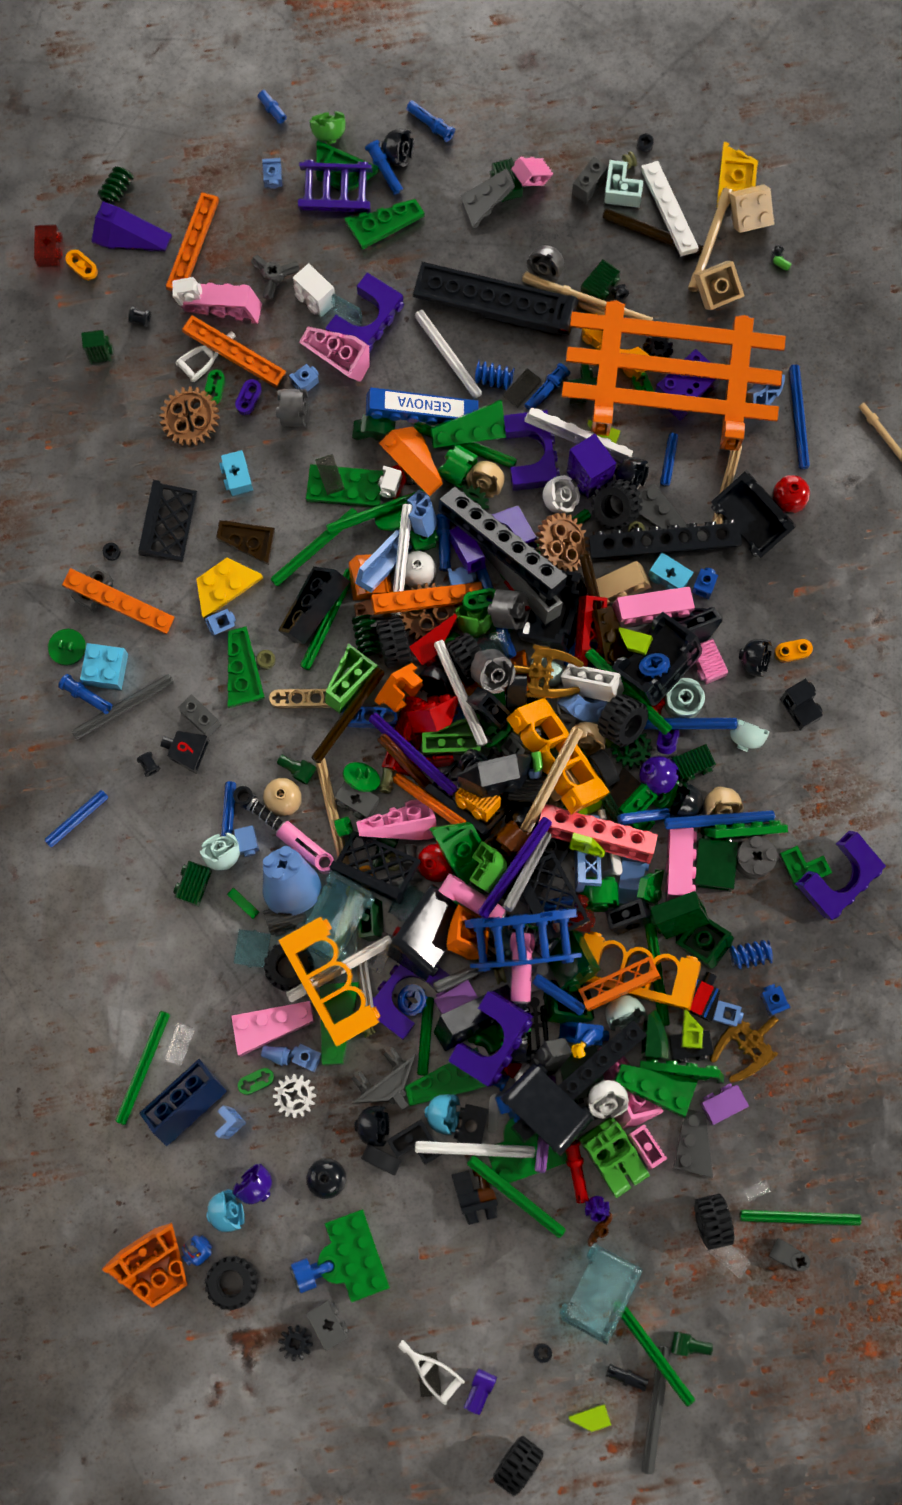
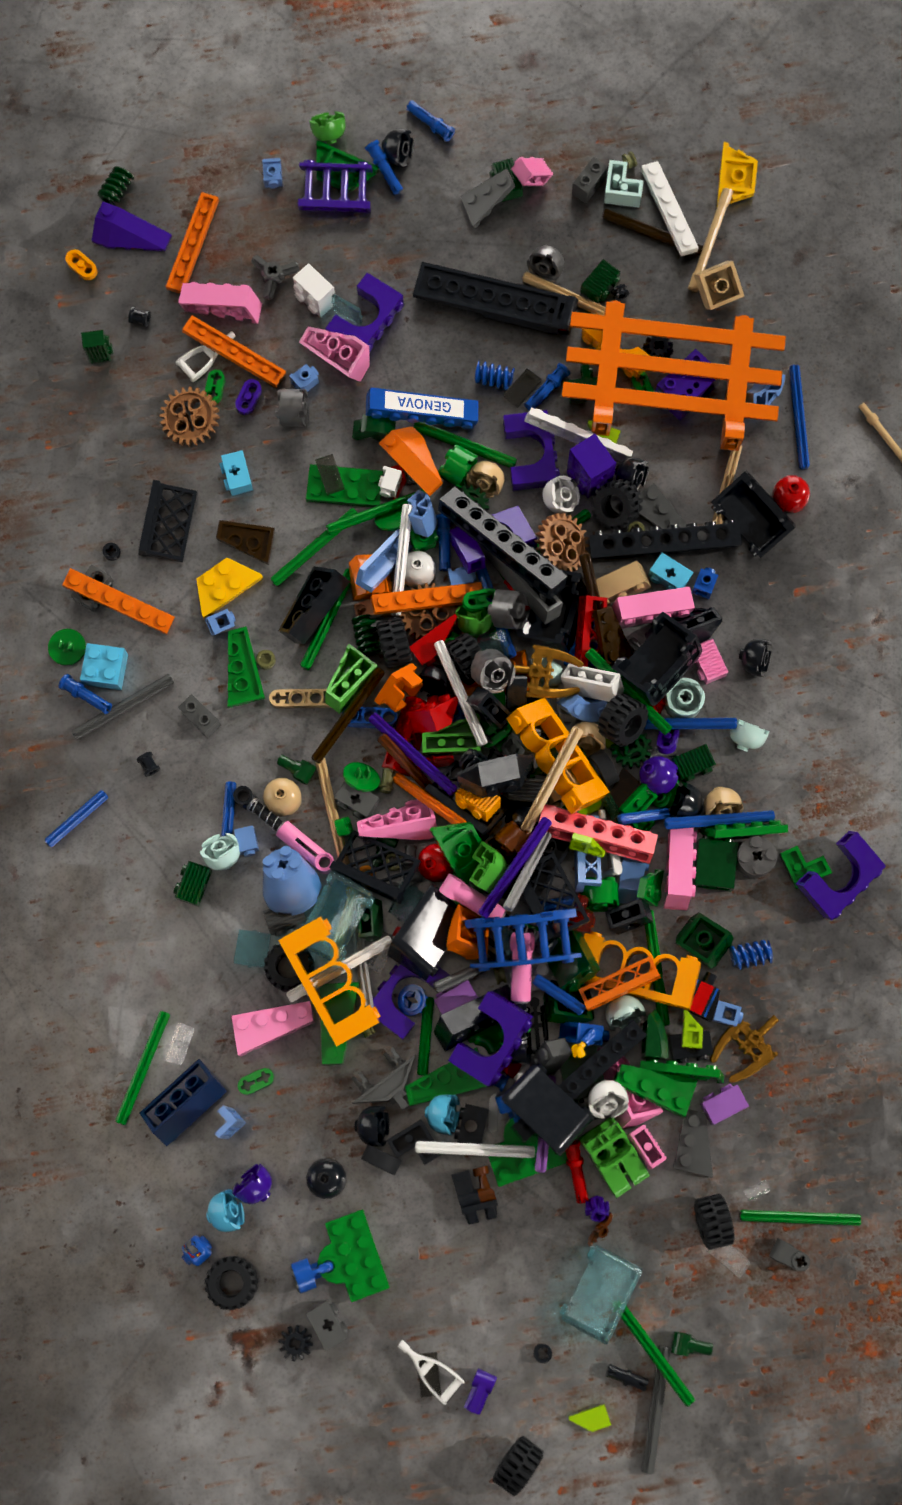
clear red brick [34,225,63,267] -> none
orange wedge [102,1223,188,1308] -> none
black torso [160,731,210,774] -> none
white brick [173,277,202,306] -> none
green beam [227,887,260,919] -> none
blue pin [257,90,287,124] -> none
medium blue cone [261,1045,292,1066] -> none
white gear [273,1074,317,1118] -> none
medium blue brick [290,1043,322,1072] -> none
green wing [344,199,425,250] -> none
white axle [415,310,482,399] -> none
green wing [430,400,506,448] -> none
green axle [467,1155,566,1238] -> none
bright green arm [528,751,543,779] -> none
tan bar [548,282,653,321] -> none
lime tile [618,627,653,655] -> none
black bush [637,133,654,152] -> none
blue gear [639,653,670,679] -> none
dark green brick [650,891,710,939] -> none
blue axle [660,433,679,486] -> none
tan brick [729,184,774,233] -> none
blue brick [760,984,791,1016] -> none
arm [771,245,792,271] -> none
light orange plate [774,639,813,663] -> none
black brick [780,678,823,731] -> none

